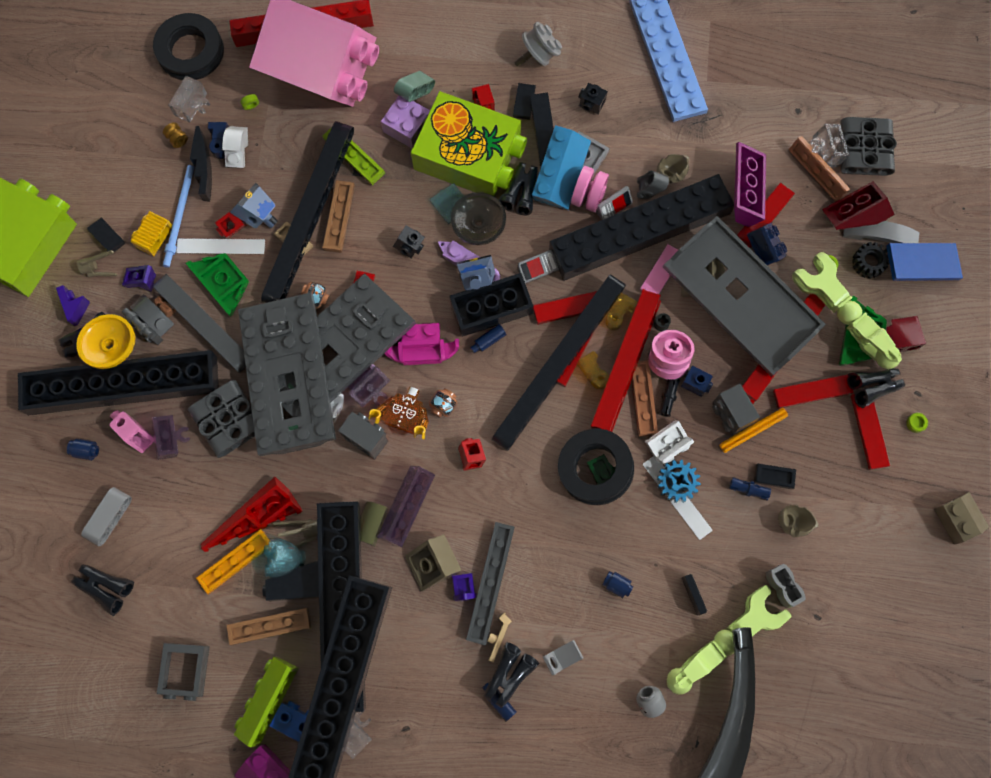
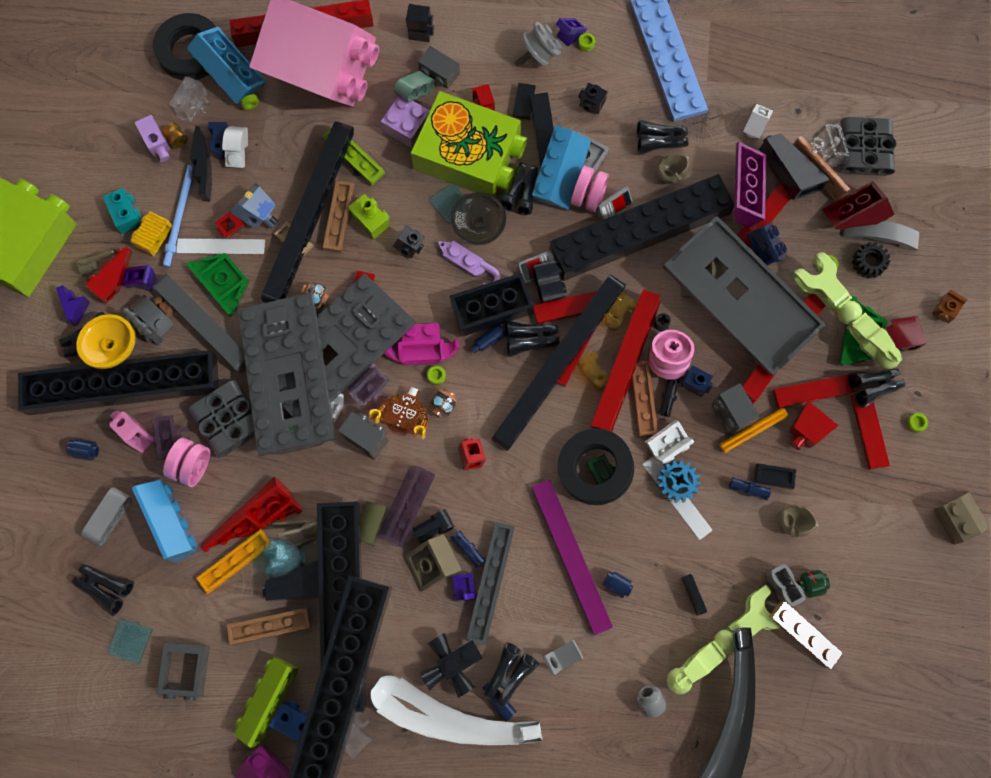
black tile [87,217,125,252] -> none
sand blue torso [456,255,495,290] -> none
tan piece [487,612,512,663] -> none
dark grey piece [637,171,669,199] -> none
bright pink tile [640,244,678,294] -> none
blue tile [886,243,963,281] -> none
none -> red slope [86,246,132,304]
none -> teal brick [103,188,142,234]
none -> clear light blue piece [107,619,153,664]
none -> dark azure slope [132,480,198,563]
none -> lavender torso [135,115,171,162]
none -> bright pink wheel [163,437,211,488]
none -> dark azure slope [187,27,267,104]
none -> lime brick [348,194,390,240]
none -> white animal [371,676,543,745]
none -> black piece [406,4,435,42]
none -> black piece [412,509,455,544]
none -> dark grey brick [418,46,460,88]
none -> black brick [420,633,483,698]
none -> lime tile [427,366,446,386]
none -> dark blue pin [451,530,486,568]
none -> black piece [505,321,560,357]
none -> black brick [531,260,567,304]
none -> magenta tile [532,480,613,635]
none -> dark purple slope [555,18,587,46]
none -> lime tile [578,33,596,52]
none -> black piece [637,120,689,155]
none -> white slope [743,104,773,139]
none -> black slope [759,133,829,200]
none -> plate [769,601,842,669]
none -> red torso [789,401,838,450]
none -> dark green head [797,570,830,598]
none -> dark orange brick [933,290,967,323]

